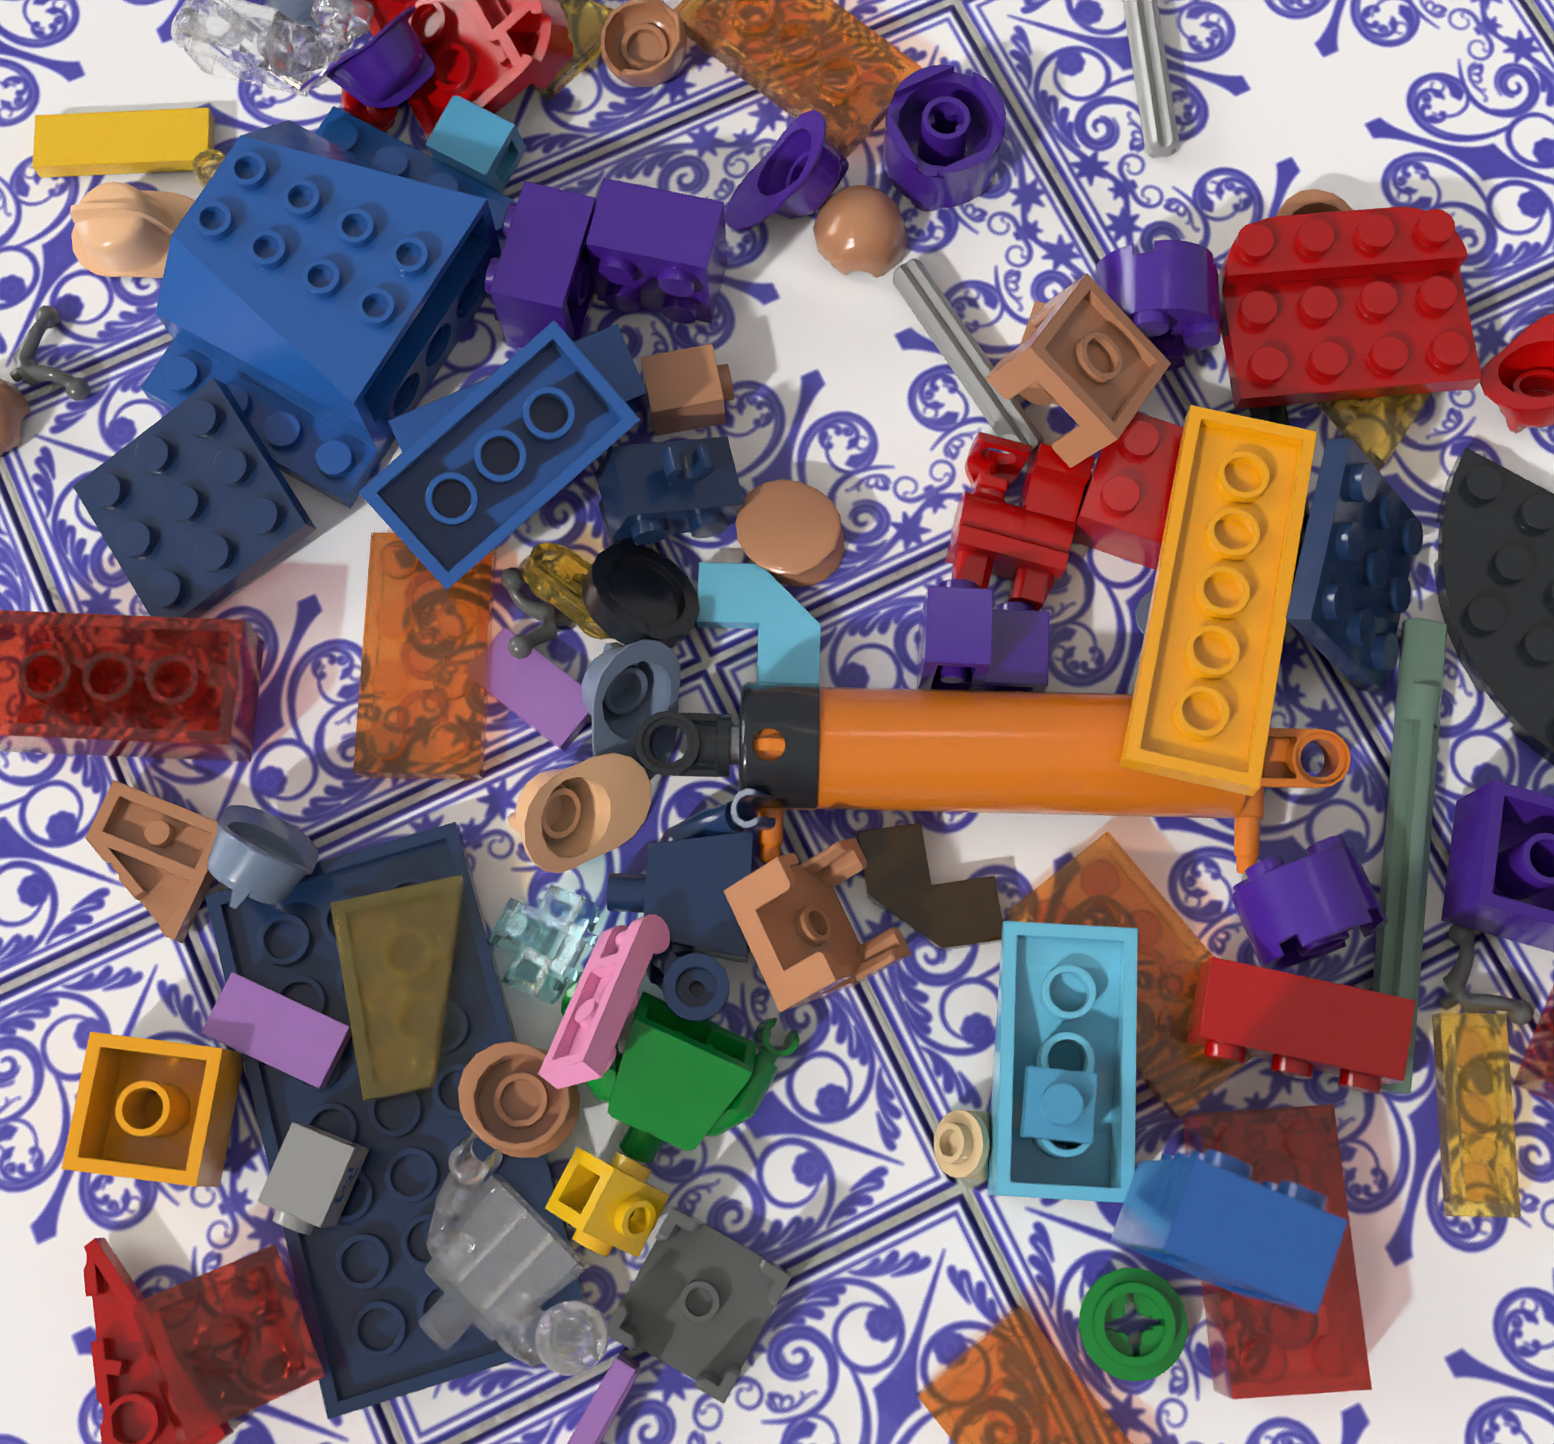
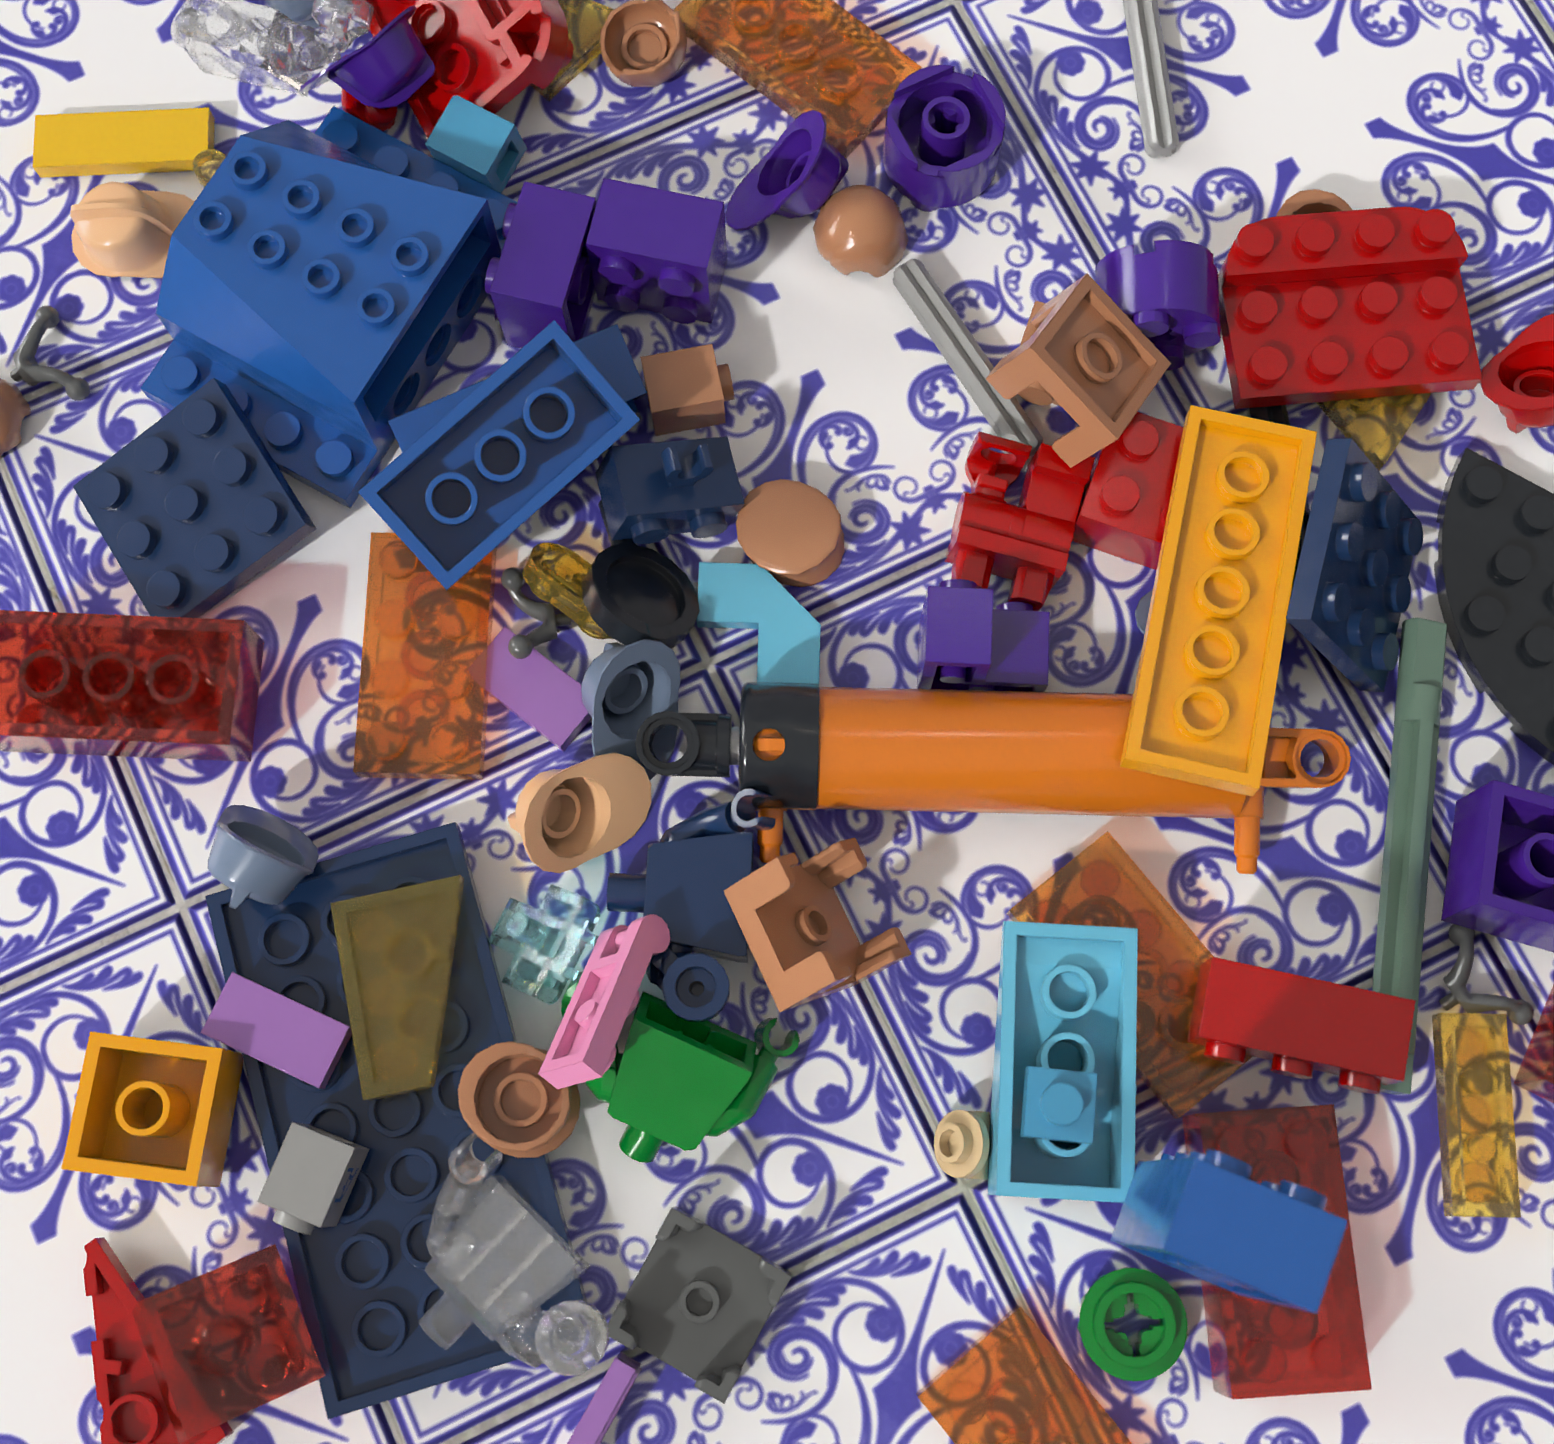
nougat wing [85,780,218,944] -> none
yellow brick [545,1147,670,1257] -> none
dark brown tile [857,823,1003,951] -> none
dark purple brick [1231,834,1388,970] -> none

